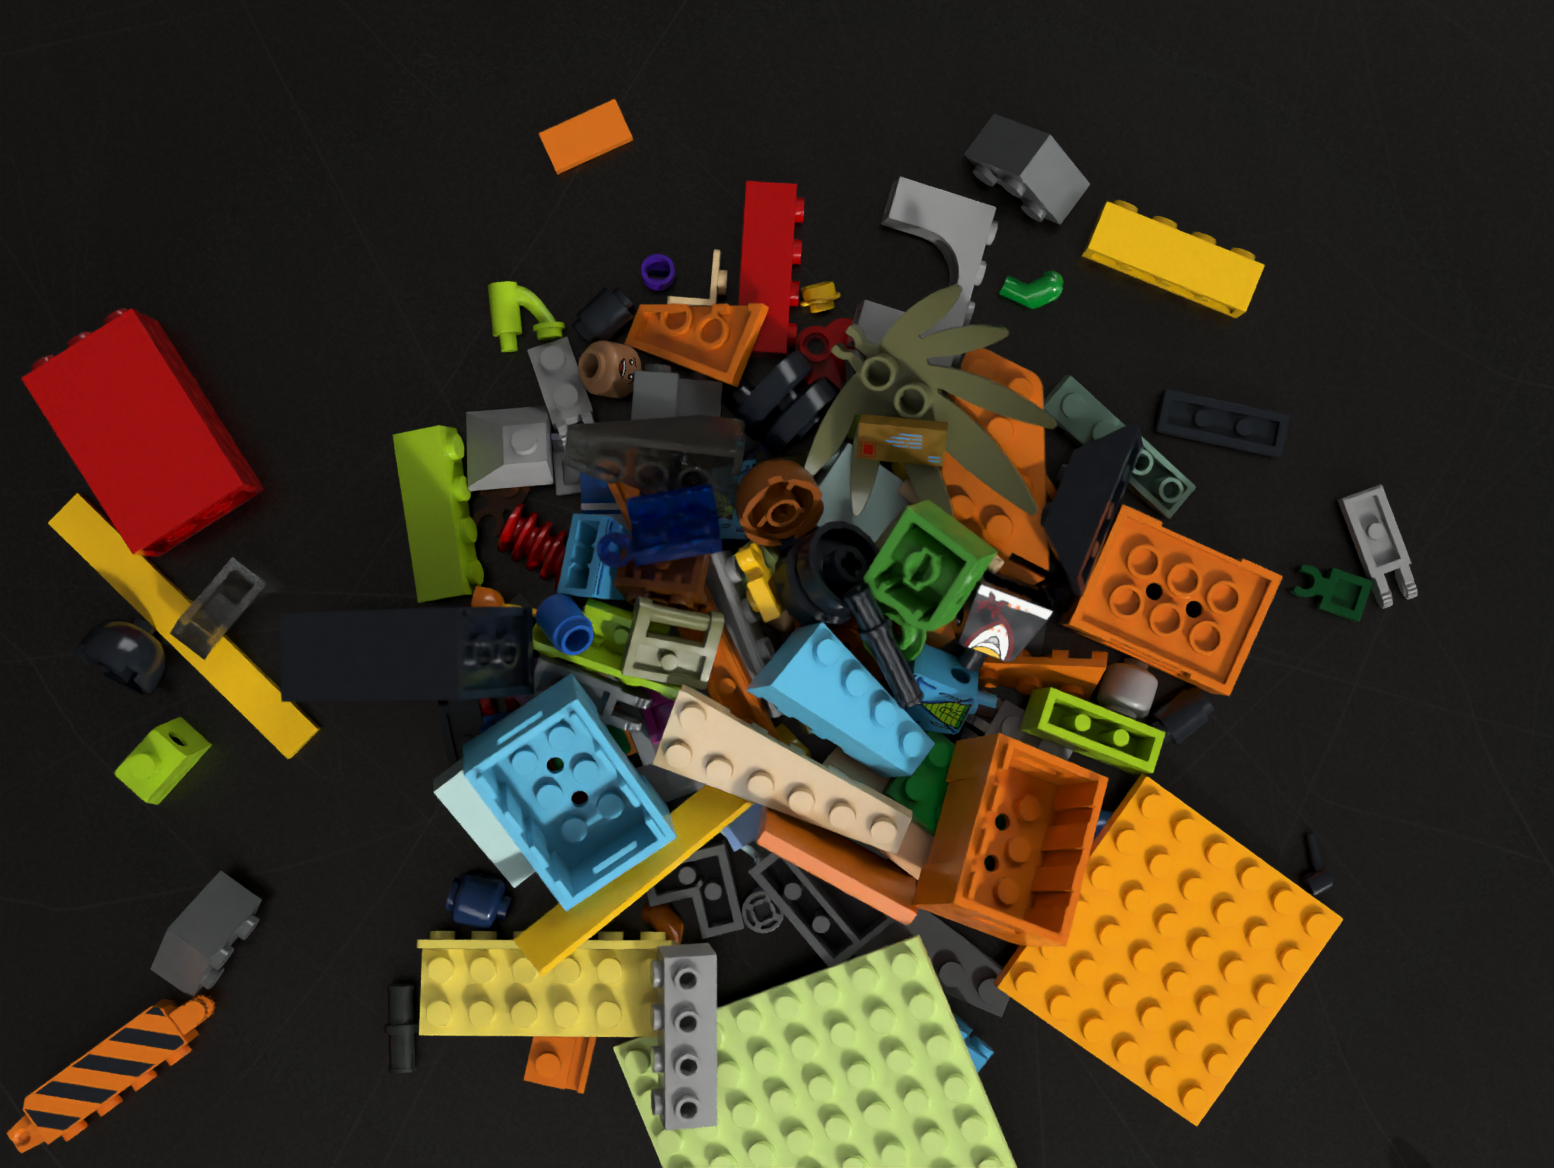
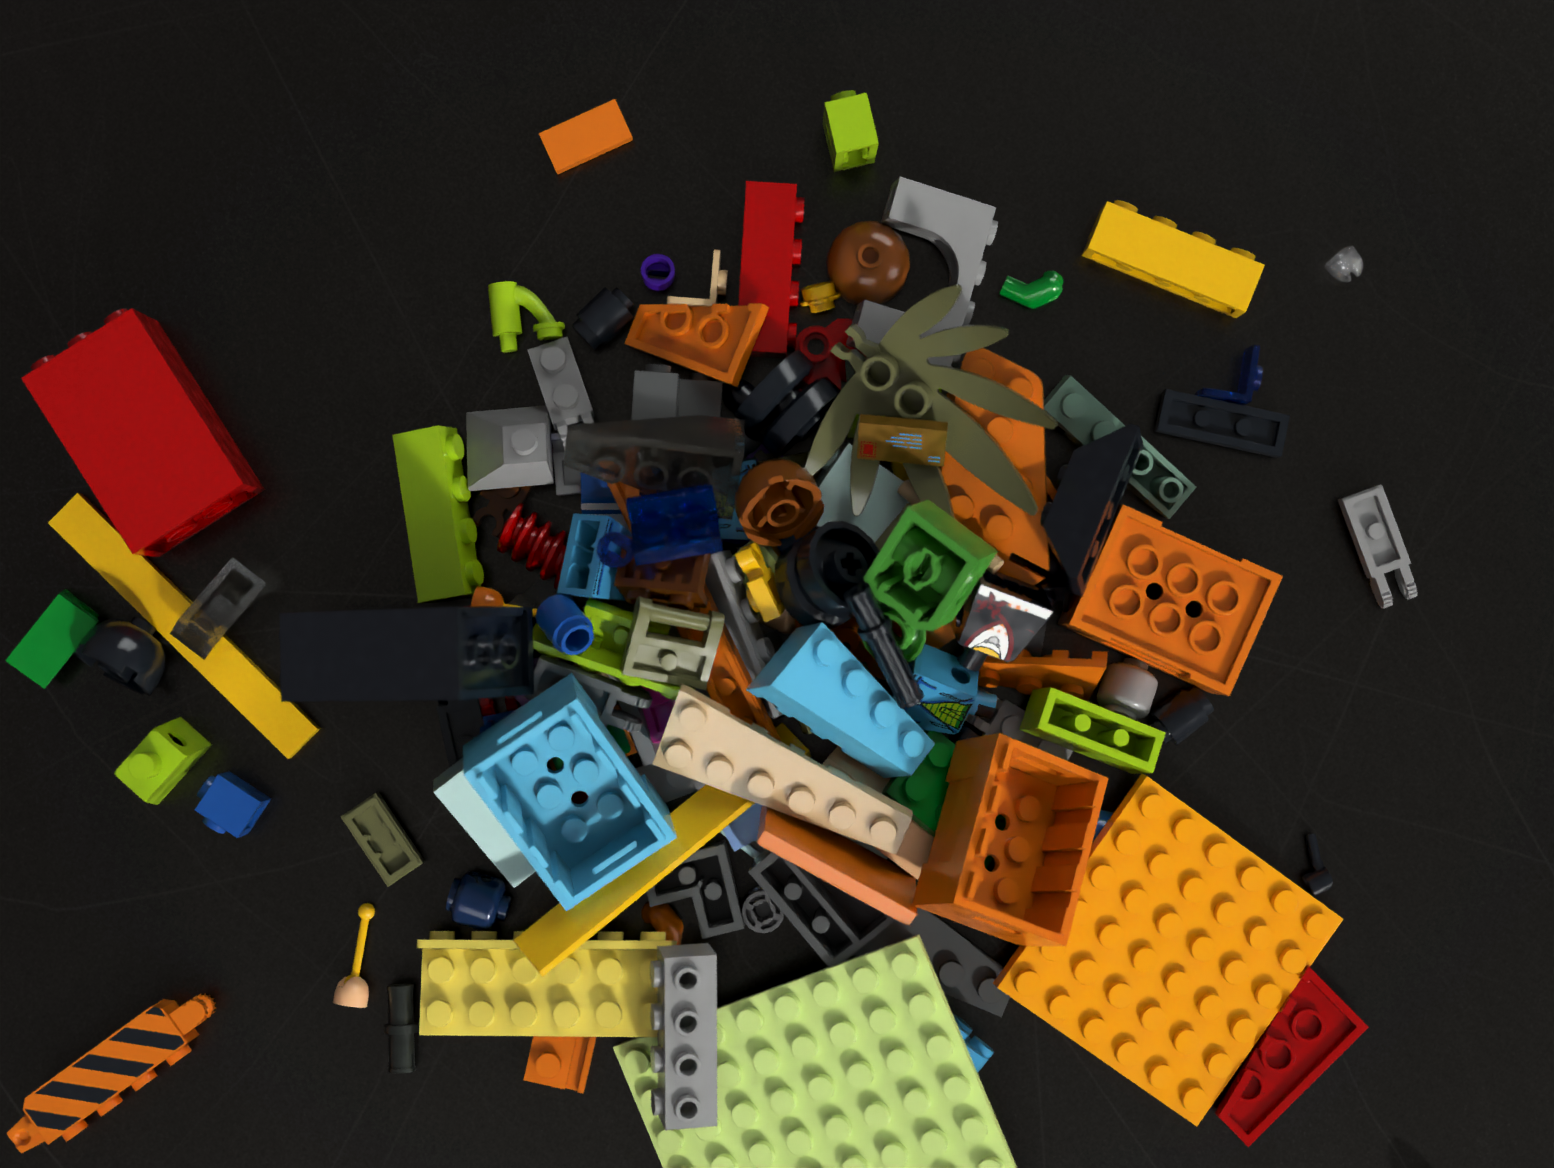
dark grey brick [151,870,262,999] -> none
medium nougat head [578,340,642,399] -> none
dark grey brick [964,114,1090,225] -> none
dark green plate [1290,565,1373,622] -> none
none -> green hinge [5,589,99,689]
none -> blue brick [195,771,271,838]
none -> hinge [333,903,375,1008]
none -> olive plate [341,792,426,887]
none -> lime brick [823,90,879,172]
none -> dark orange cylinder [827,221,910,305]
none -> clear blue bracket [1196,345,1263,405]
none -> red wing [1215,965,1369,1147]
none -> clear hinge [1324,245,1363,283]

